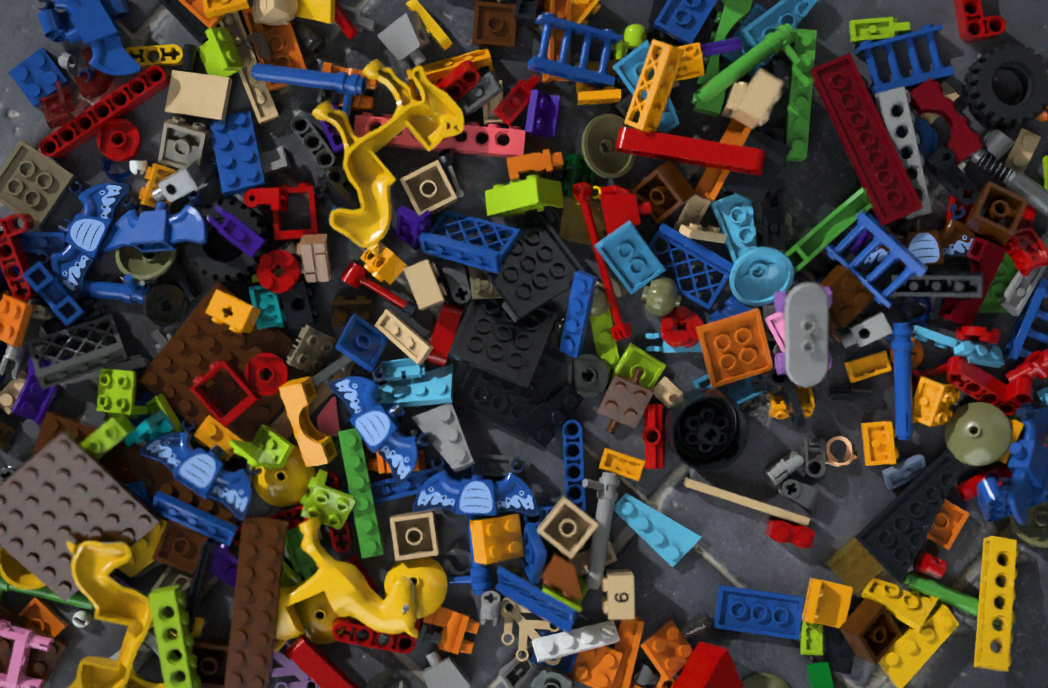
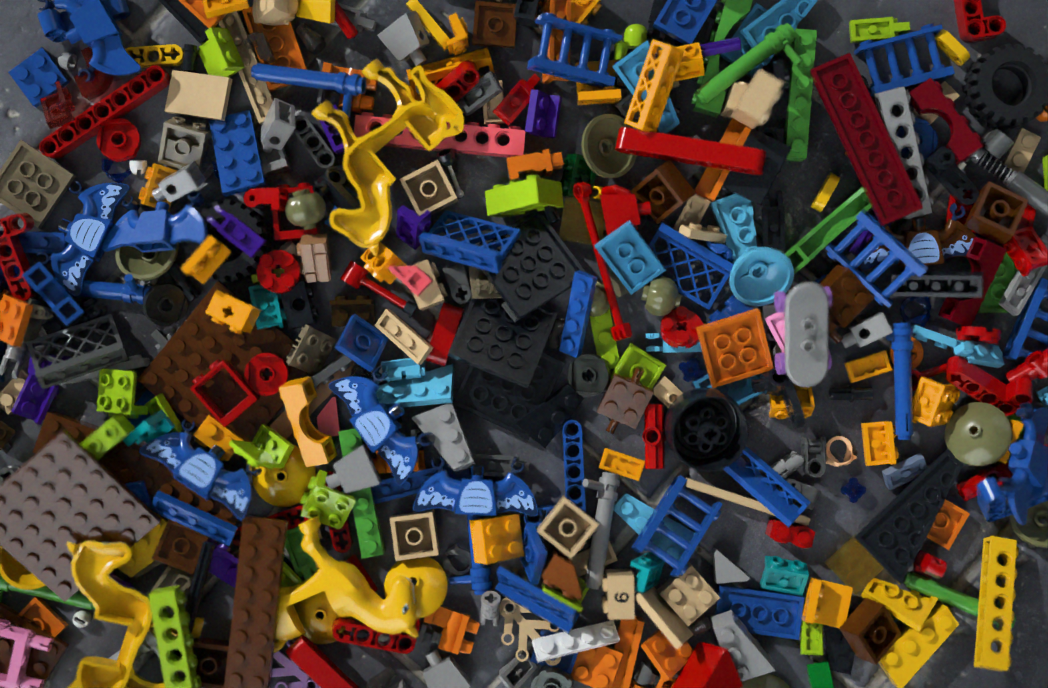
none -> light orange bracket [181,235,231,284]
none -> light grey torso [260,98,295,153]
none -> olive plant [285,189,326,230]
none -> light grey torso [326,445,382,493]
none -> coral tile [388,266,433,297]
none -> light orange bracket [446,13,469,55]
none -> teal bracket [630,552,665,593]
none -> blue fence [631,475,723,577]
none -> tan tile [634,587,694,649]
none -> tan brick [657,562,720,626]
none -> clear blue plate [679,358,703,382]
none -> blue piece [705,241,734,261]
none -> light grey slope [711,547,749,584]
none -> light grey wedge [711,610,776,682]
none -> blue fence [723,446,811,527]
none -> teal bracket [760,556,809,596]
none -> yellow beam [811,173,840,212]
none -> clear blue plate [840,477,866,503]
none -> yellow beam [935,29,970,66]

